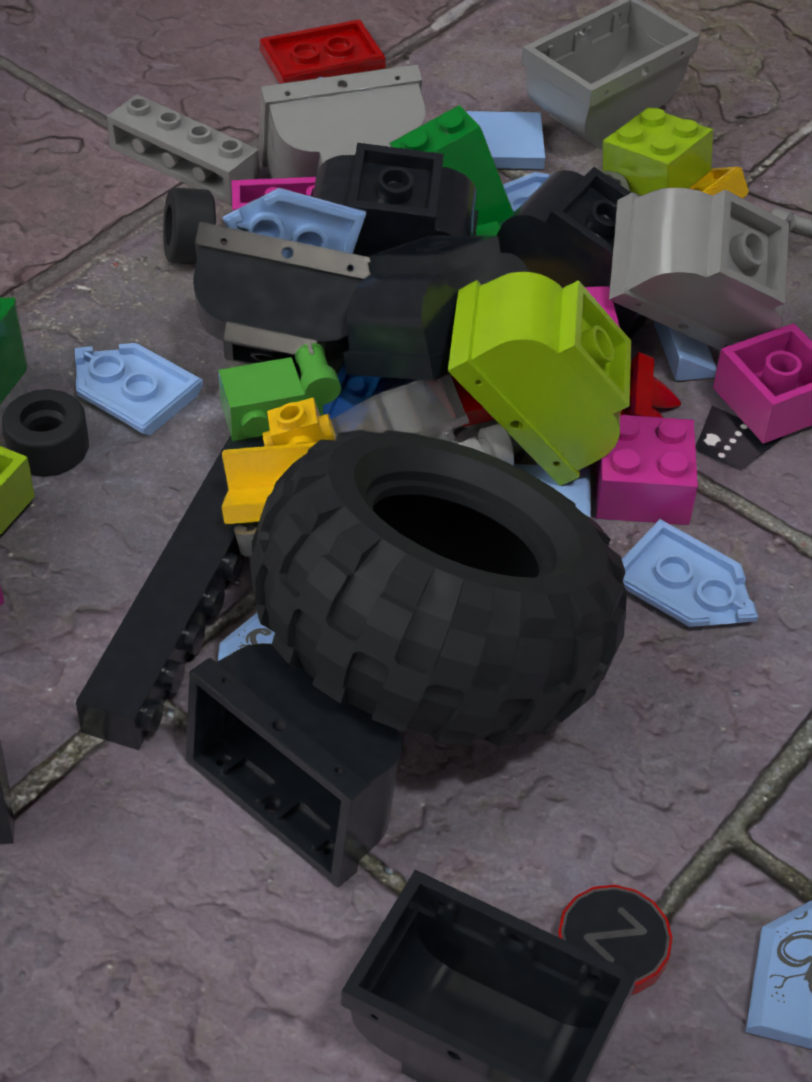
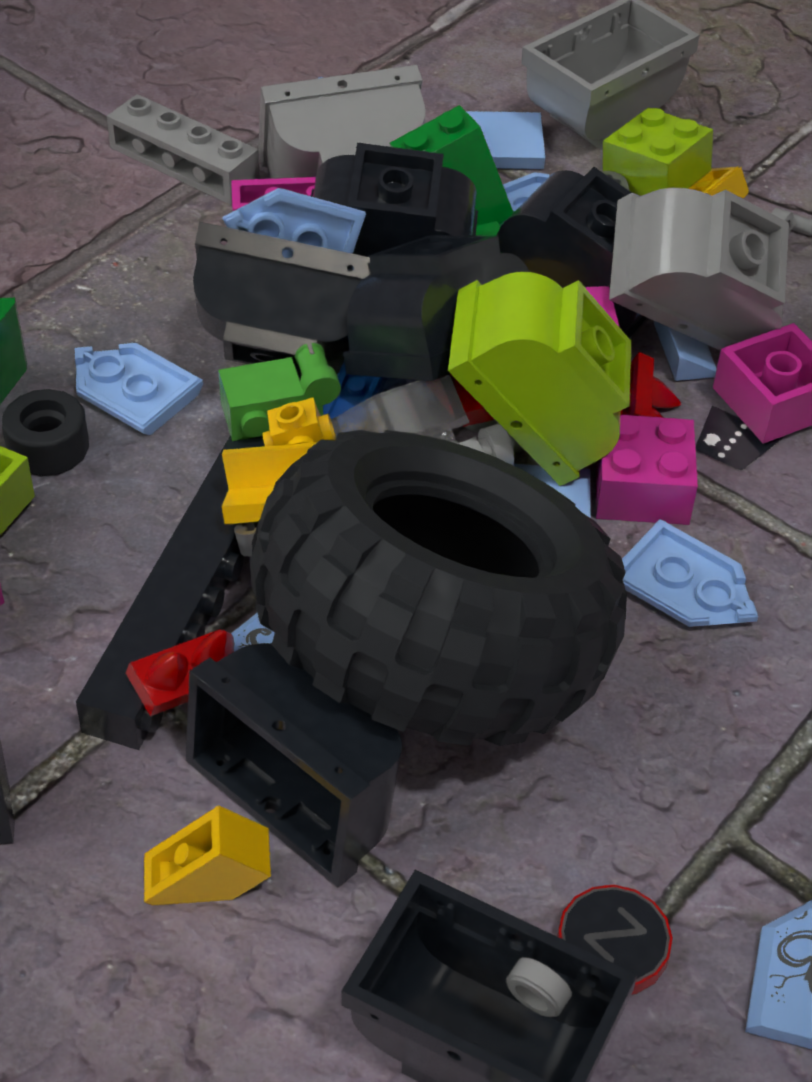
black tyre [163,188,216,264] -> none
red tile [259,19,386,84] -> none
none -> red tile [126,629,235,716]
none -> yellow slope [144,805,271,906]
none -> light grey tile [506,958,572,1017]

